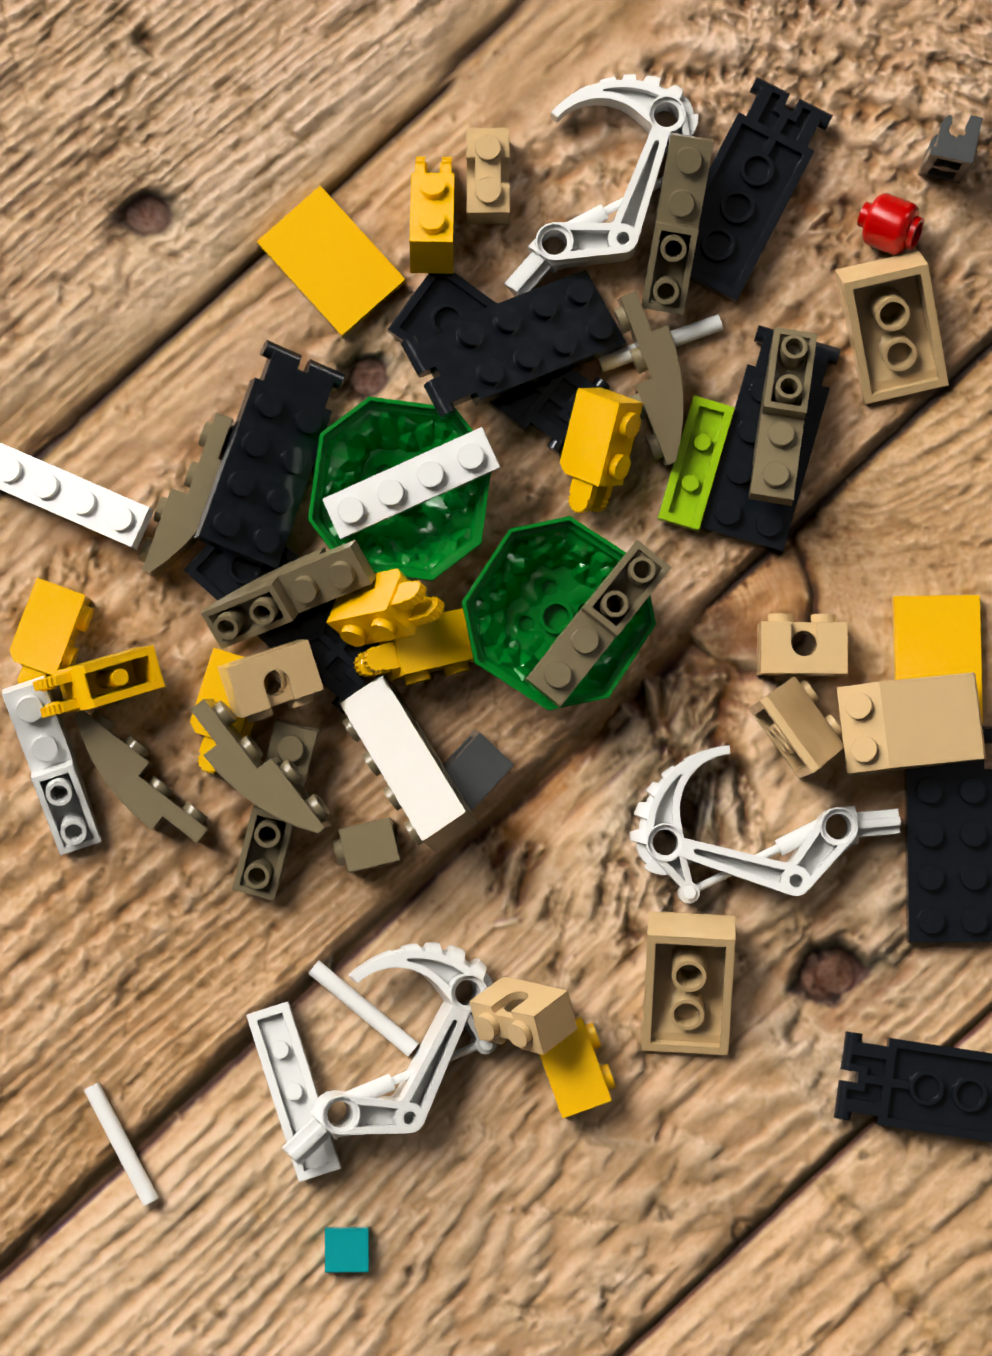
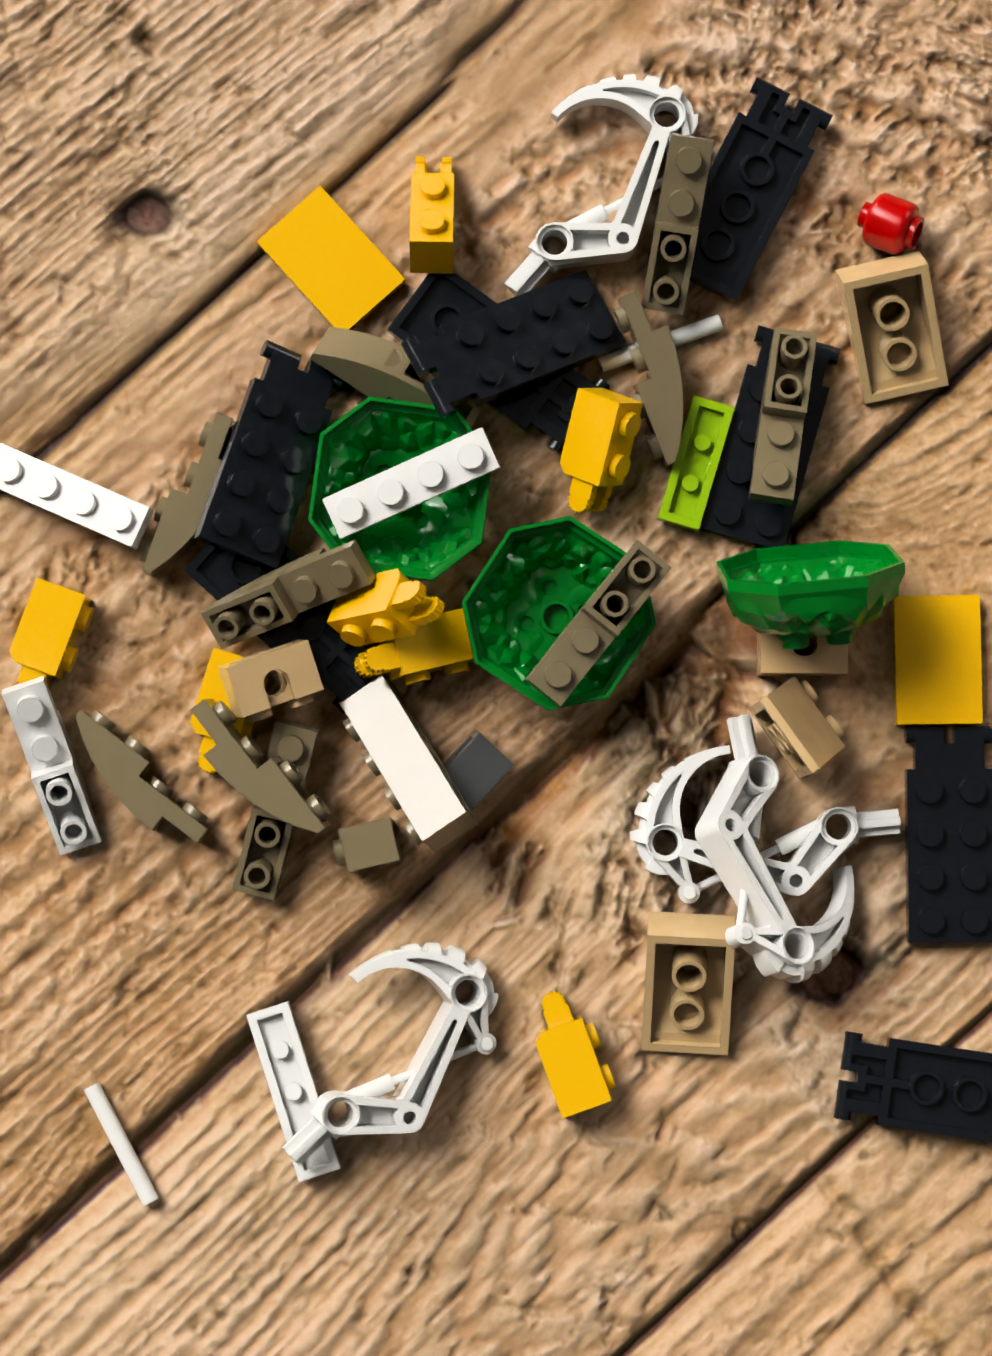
yellow hinge [32,645,165,718] -> none
white bar [308,961,419,1056] -> none
teal tile [325,1226,369,1273] -> none
tan brick [466,128,510,224] -> none
tan brick [469,976,577,1055] -> none
tan slope [837,672,986,775] -> none
dark grey hinge [918,115,983,184] -> none
none -> dark tan slope [310,327,483,427]
none -> white piece [695,714,855,983]
none -> green rock [716,540,905,649]

